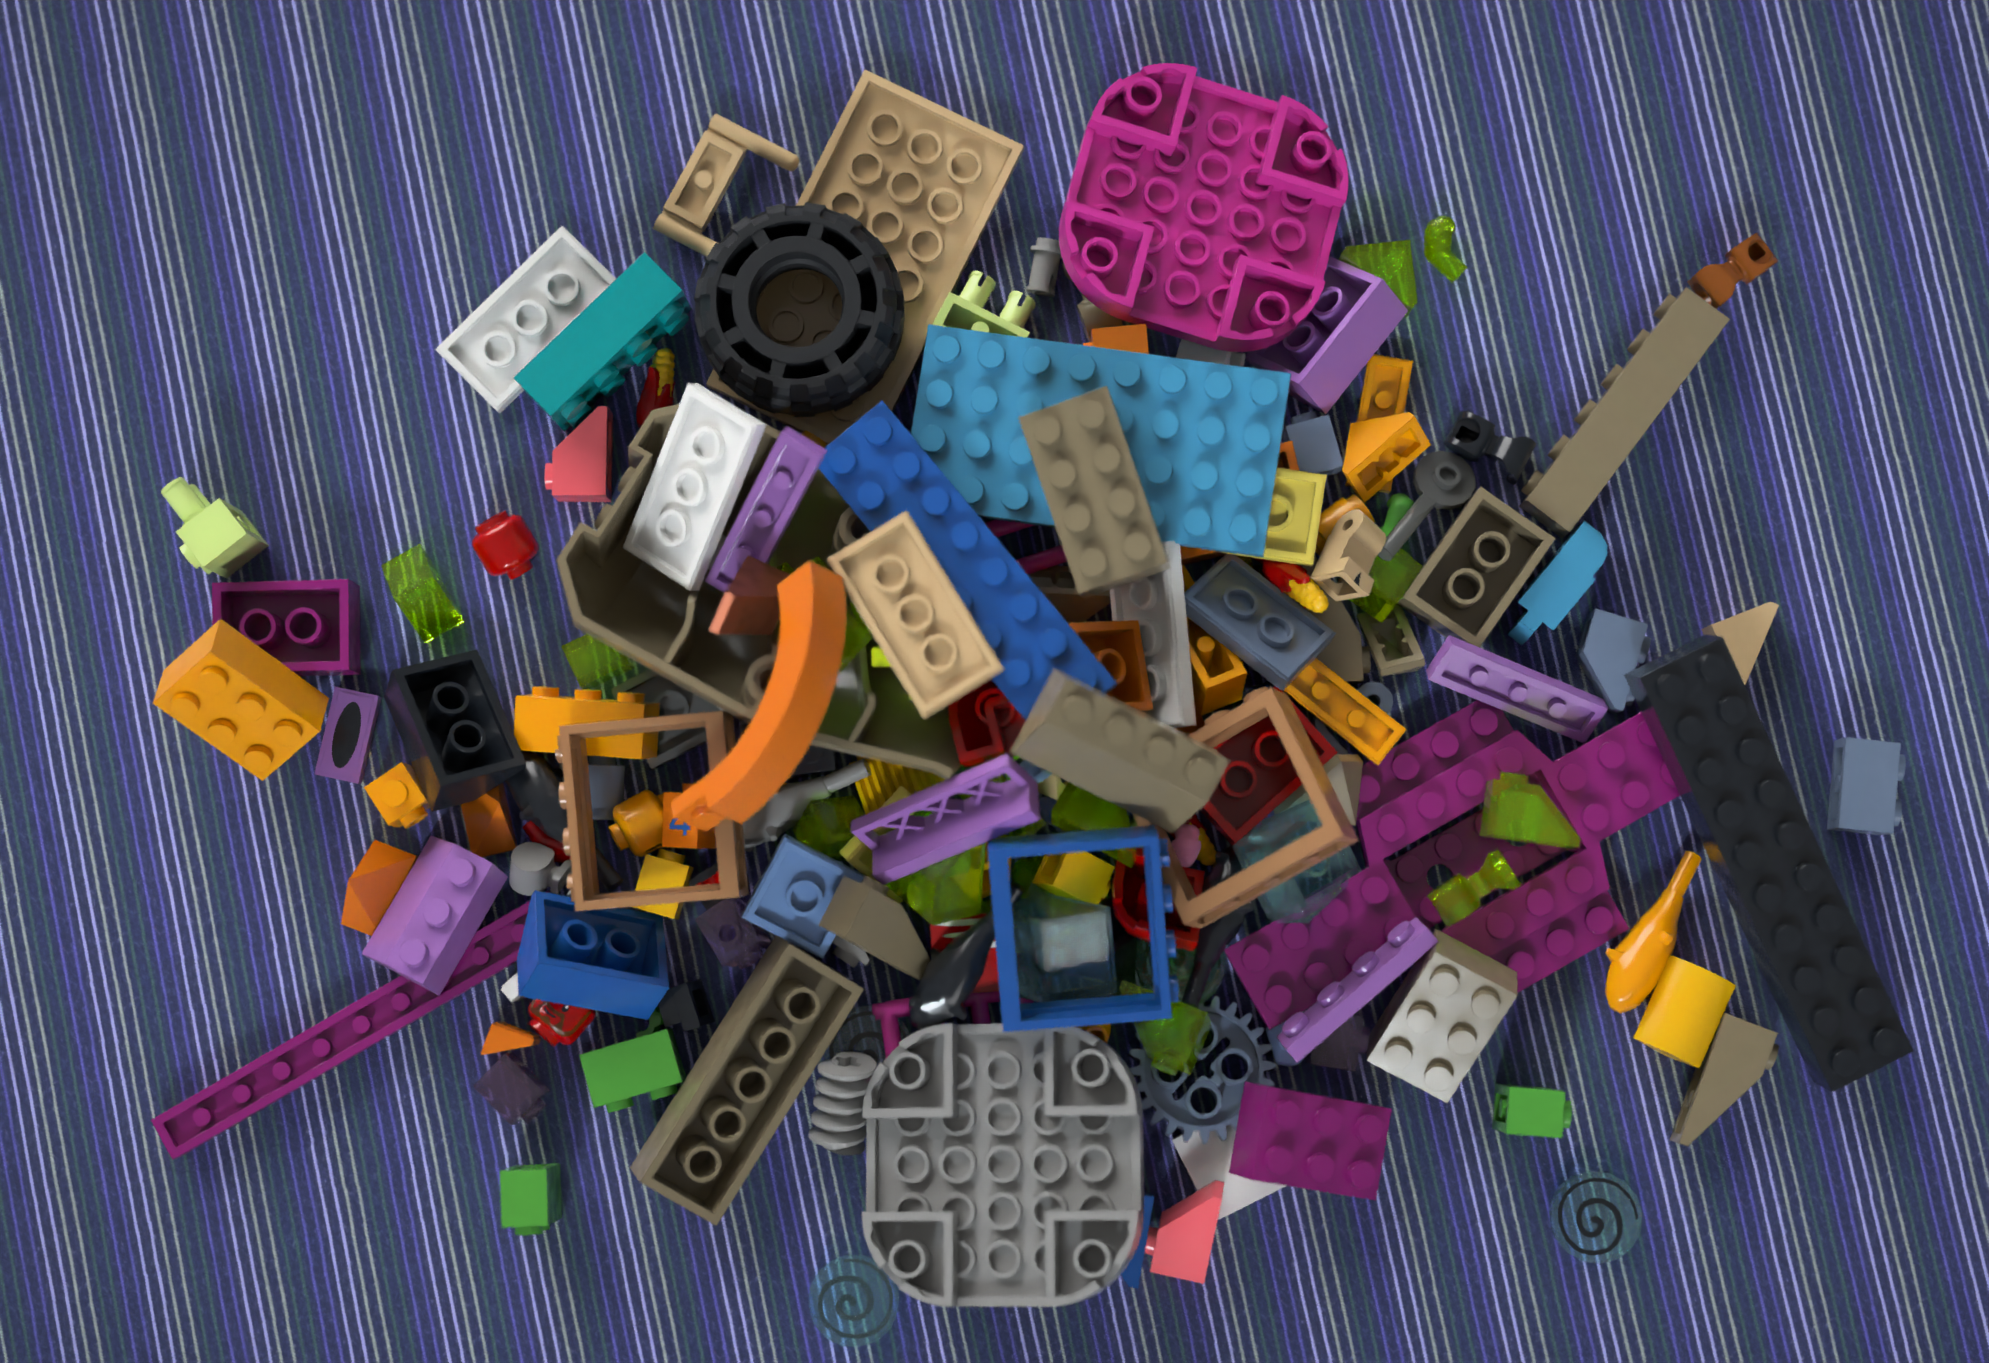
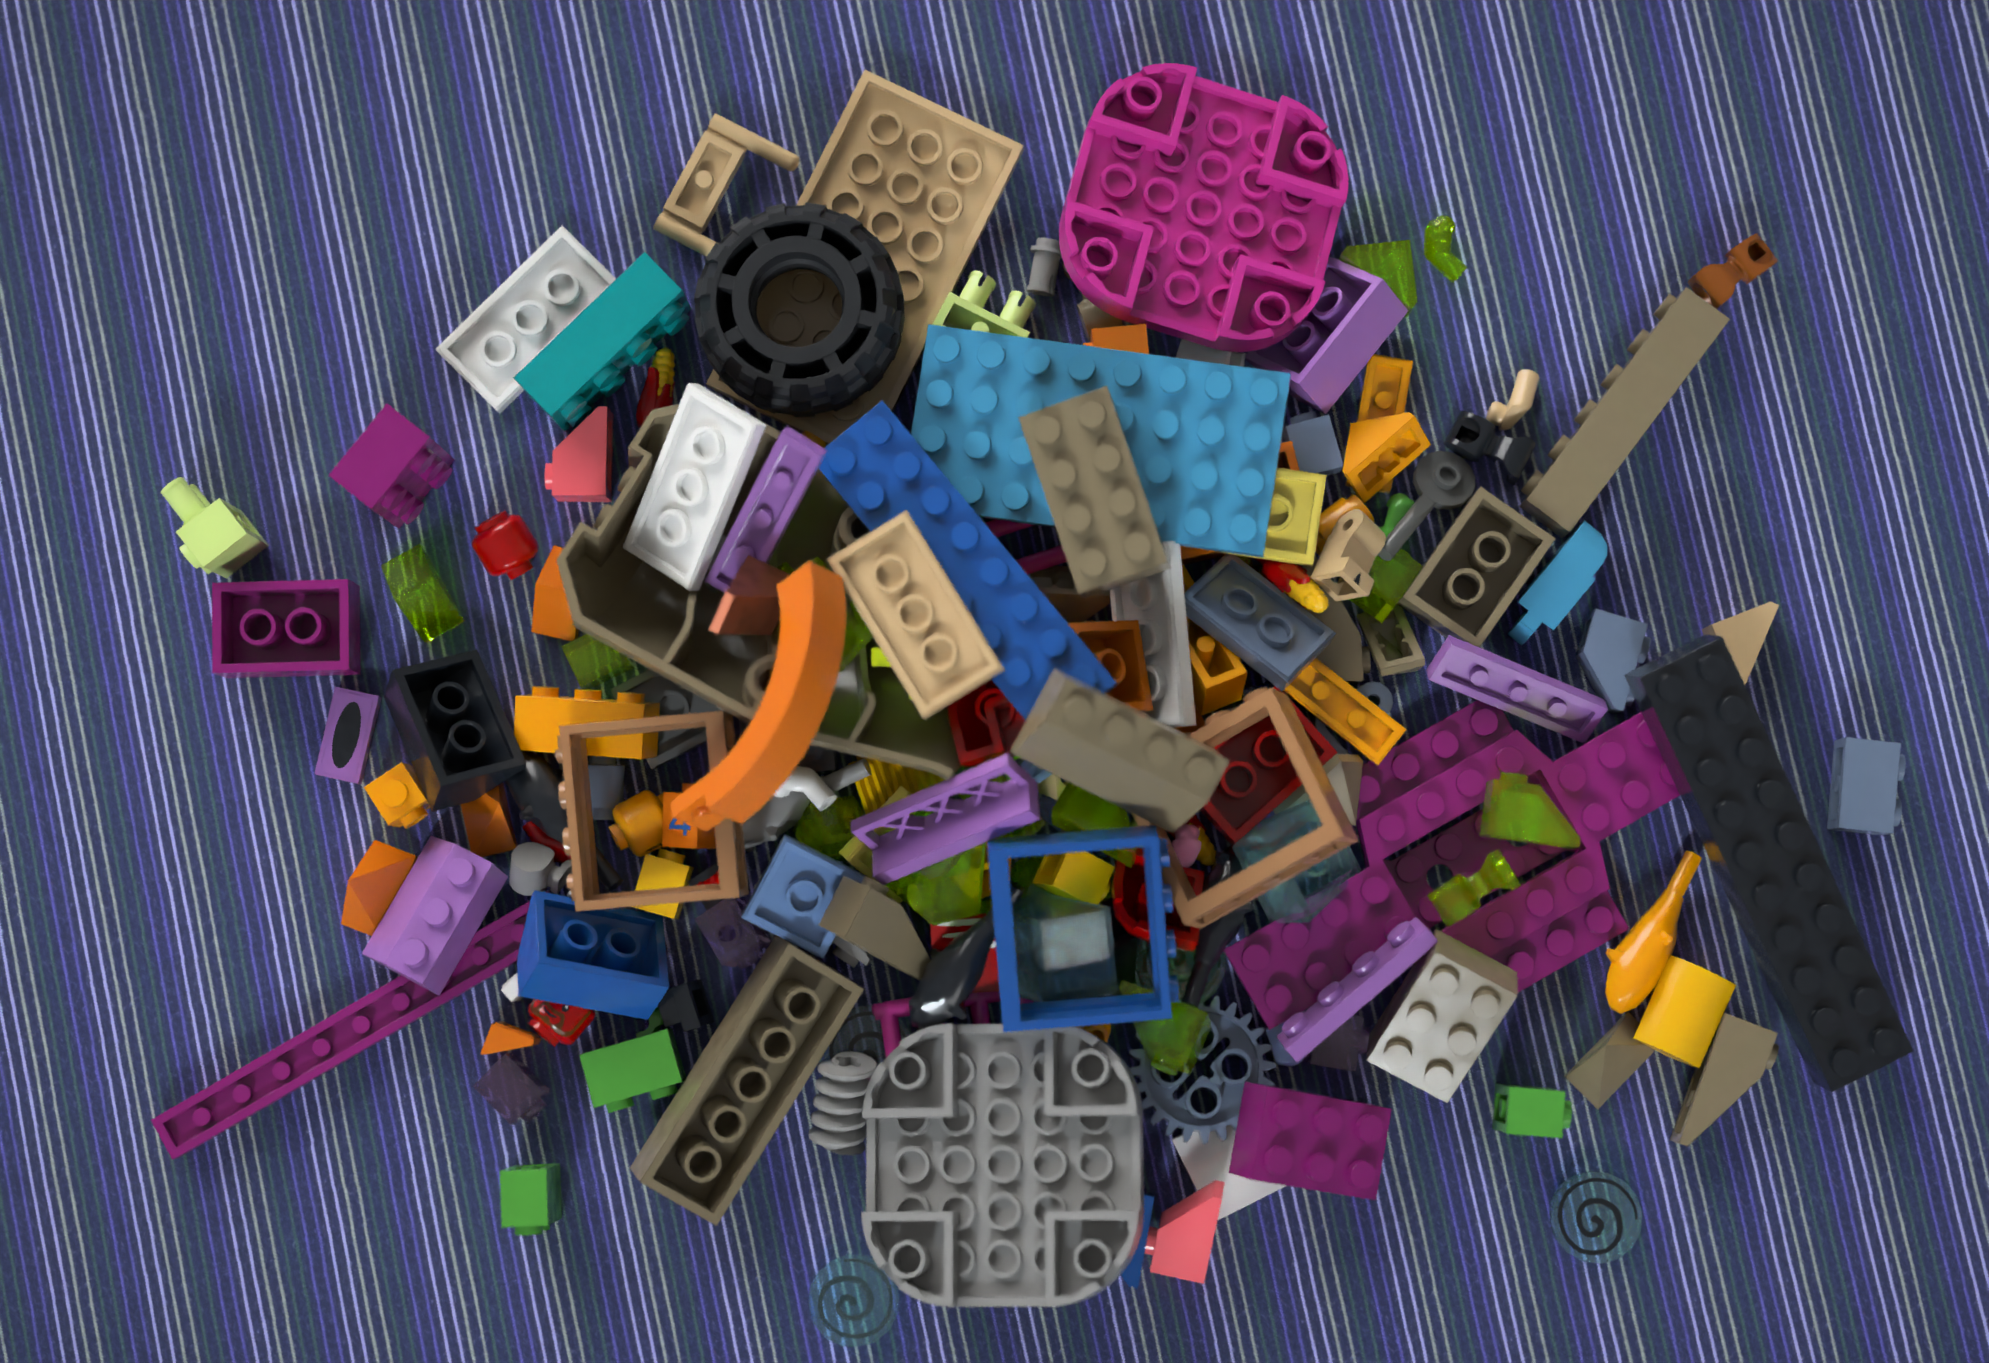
light orange brick [153,619,329,781] -> none
none -> magenta brick [328,403,455,529]
none -> orange slope [531,545,579,643]
none -> white arm [774,766,837,811]
none -> tan arm [1486,369,1540,430]
none -> dark tan slope [1564,1012,1655,1109]

